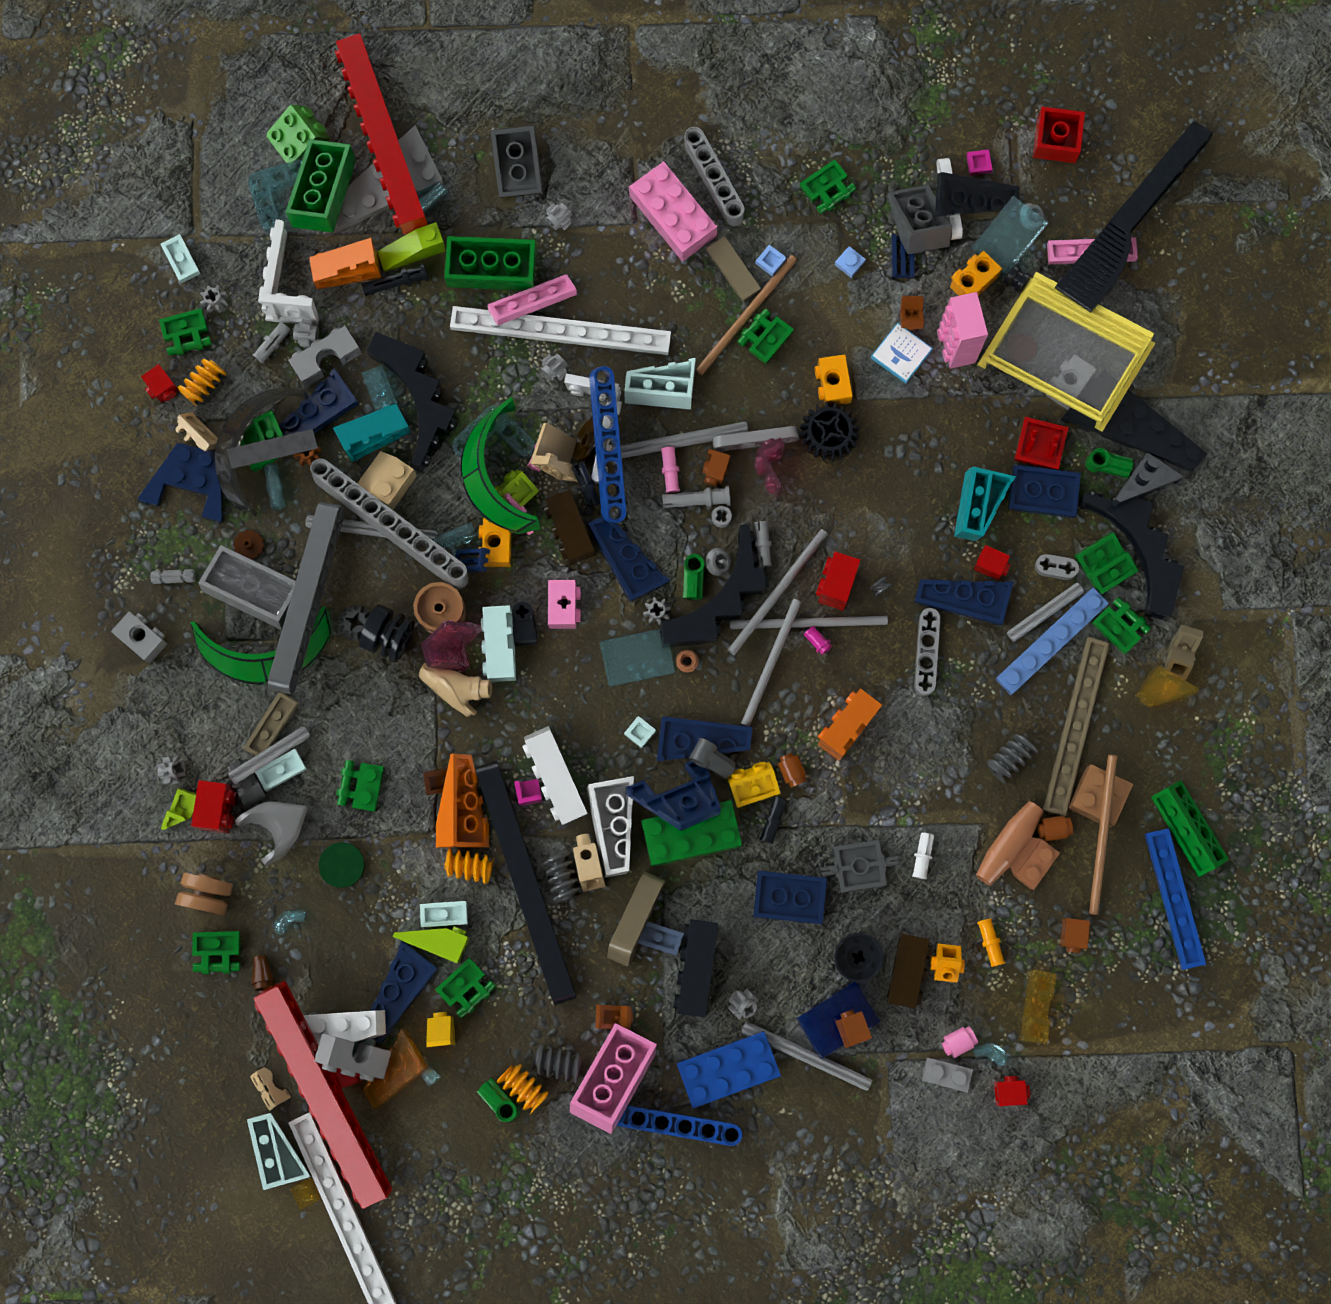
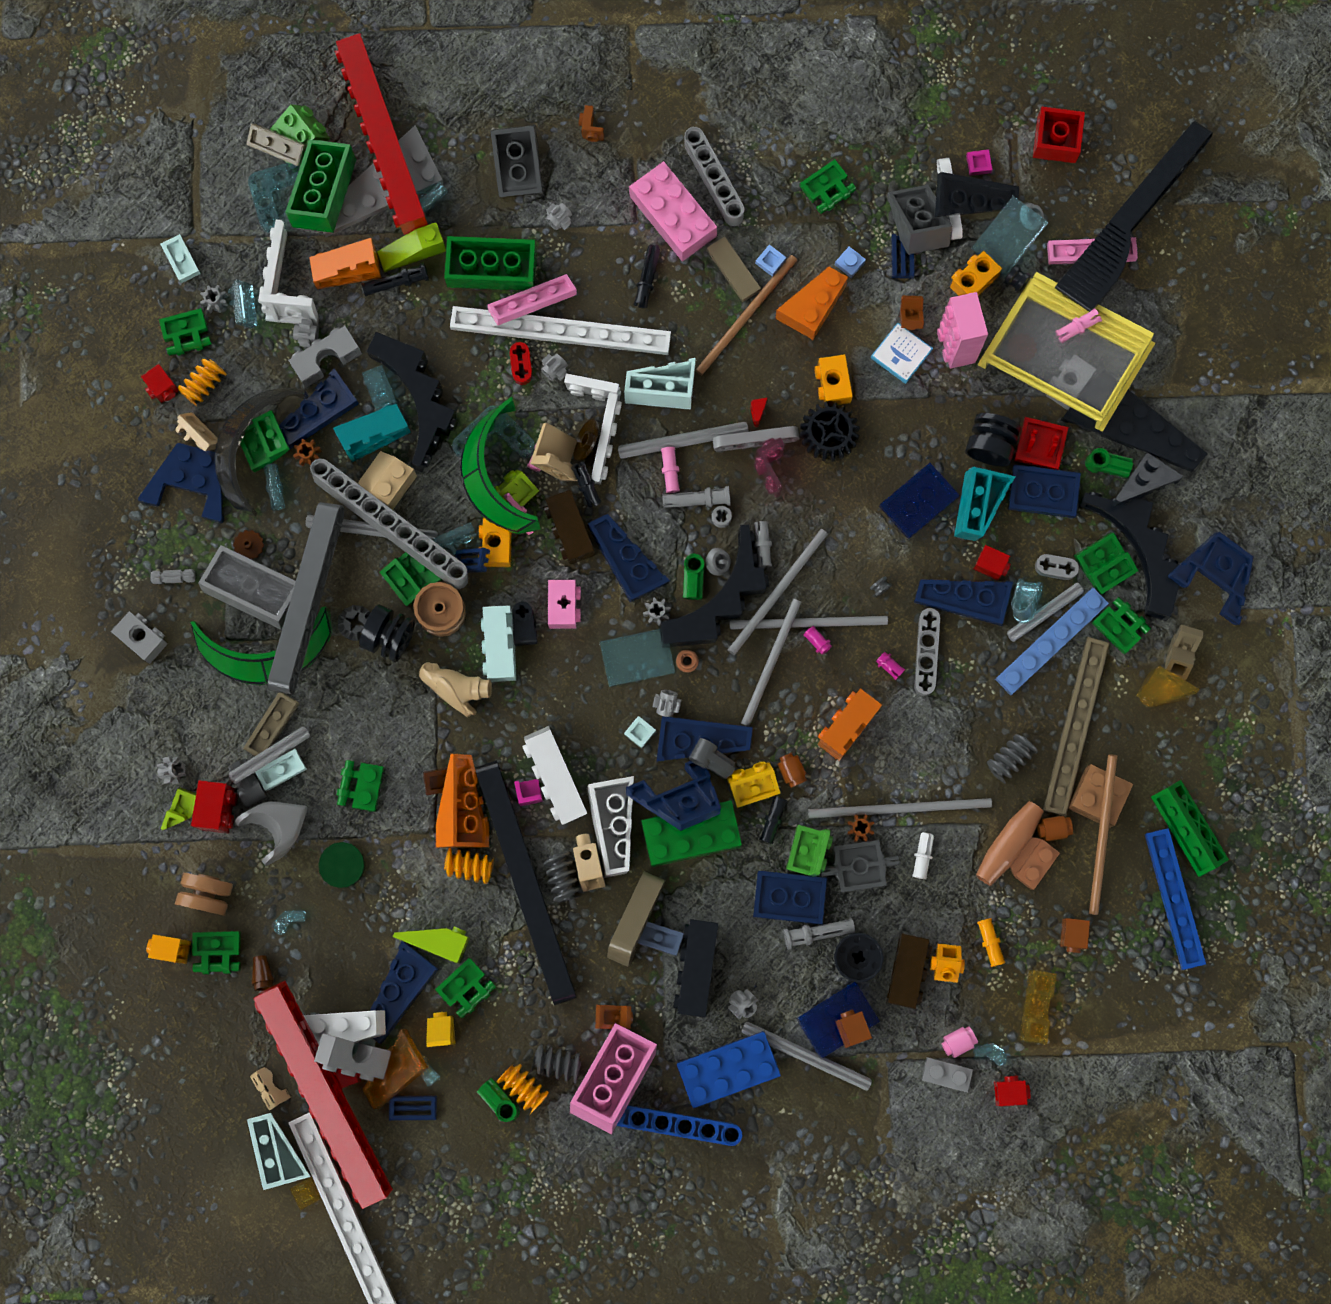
flat silver sticker [227,429,318,469] -> none
light grey pin [253,321,291,364] -> none
light aqua plate [420,901,468,928] -> none
clear pink bracket [421,620,482,671] -> none
blue beam [589,366,626,523] -> none
dark orange brick [702,449,730,486] -> none
green plate [737,309,794,364] -> none
red brick [816,551,860,611] -> none
none -> light orange brick [146,934,191,964]
none -> clear light blue plate [228,280,258,328]
none -> dark tan tile [246,124,307,167]
none -> green slope [380,548,443,607]
none -> dark blue tile [389,1096,437,1120]
none -> red beam [510,342,532,385]
none -> dark orange bracket [579,105,604,142]
none -> black axle [634,244,660,309]
none -> light grey gear [652,690,682,717]
none -> red slope [750,398,768,427]
none -> orange wedge [775,266,848,340]
none -> light grey pin [783,918,855,950]
none -> bright green bracket [786,825,833,877]
none -> light grey piece [808,798,992,818]
none -> dark orange gear [847,814,874,842]
none -> dark pink pin [876,652,905,680]
none -> clear blue plate [879,463,960,540]
none -> black wheel [965,413,1021,467]
none -> clear light blue piece [1011,578,1043,623]
none -> bright pink pin [1055,308,1102,343]
none -> dark blue wing [1168,532,1253,625]

